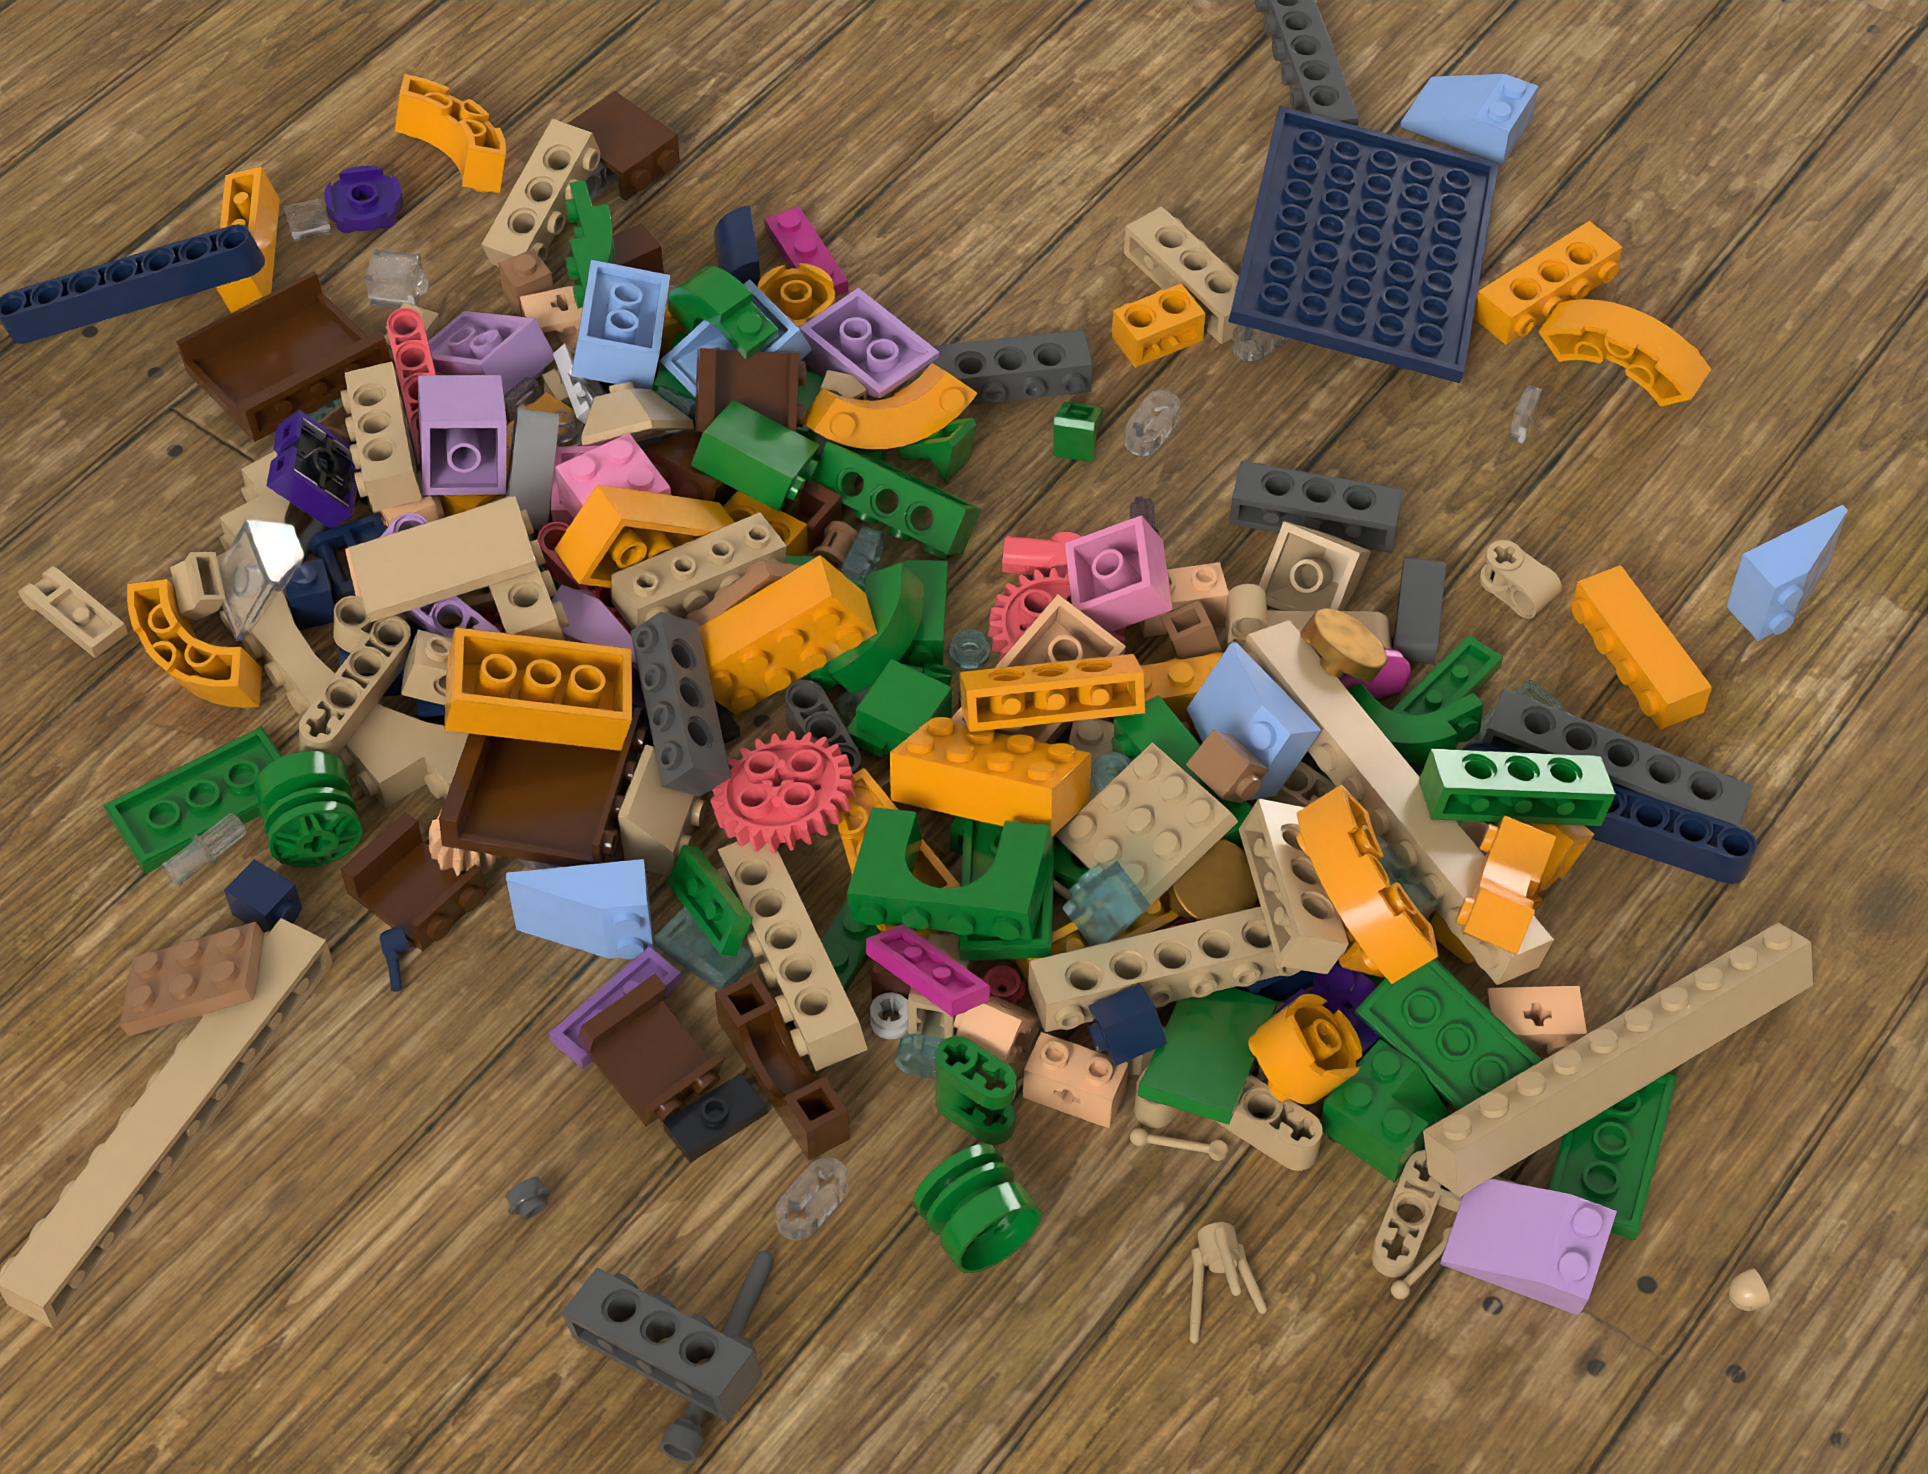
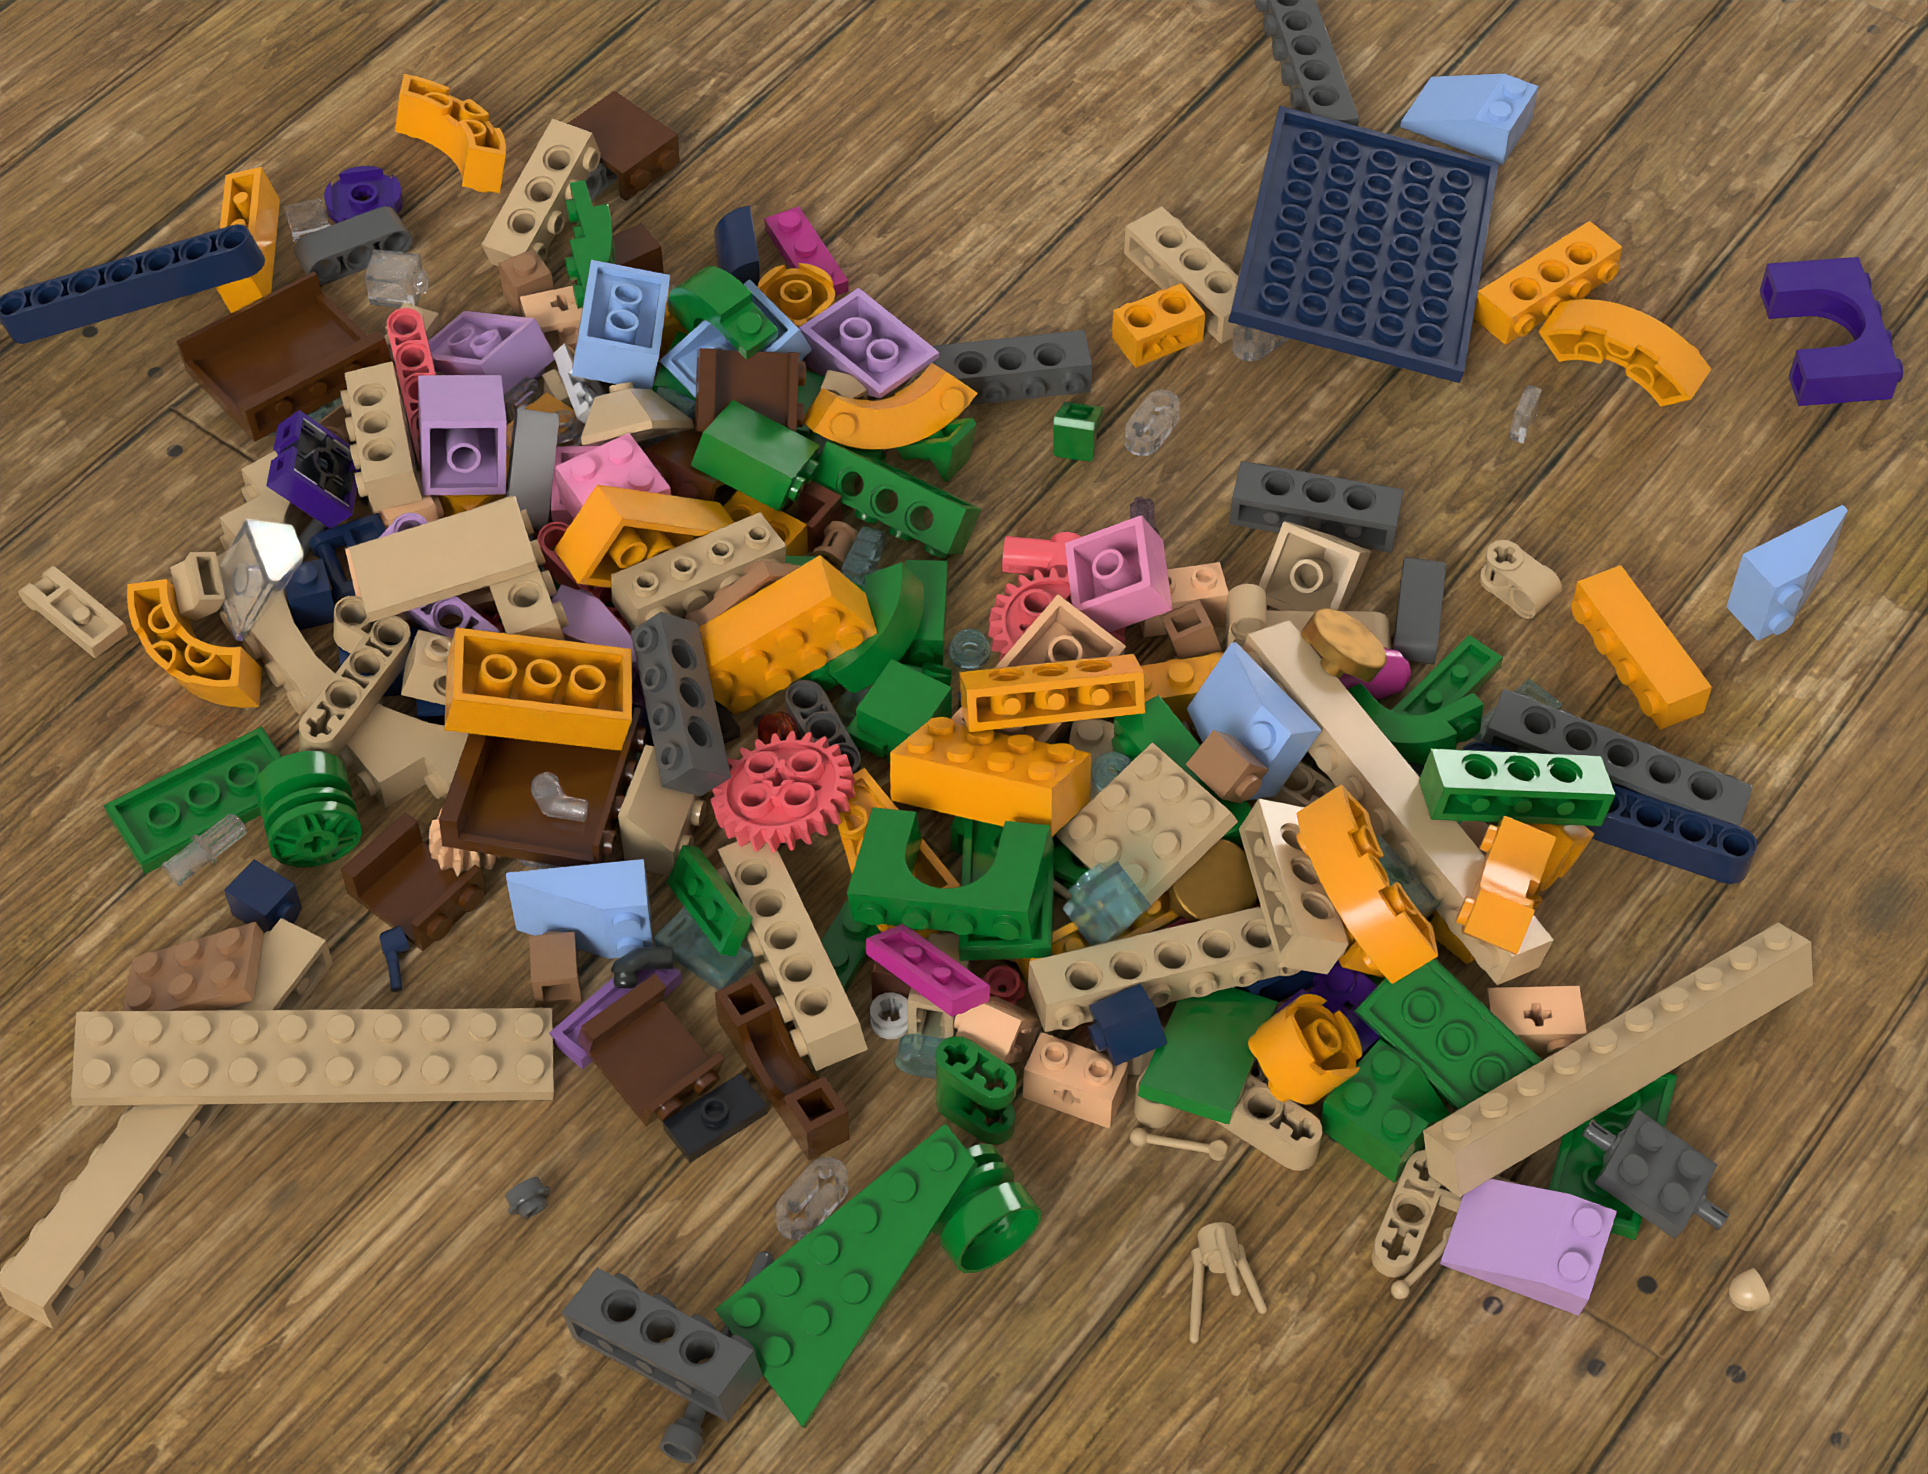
none -> tan plate [71,1008,554,1106]
none -> dark grey beam [294,206,413,285]
none -> medium nougat brick [529,931,582,1007]
none -> clear arm [531,772,589,822]
none -> pearl dark grey arm [611,946,674,988]
none -> green wing [714,1123,978,1429]
none -> clear red tile [757,711,799,745]
none -> dark grey plate [1581,1110,1729,1239]
none -> dark purple arch [1759,257,1903,406]

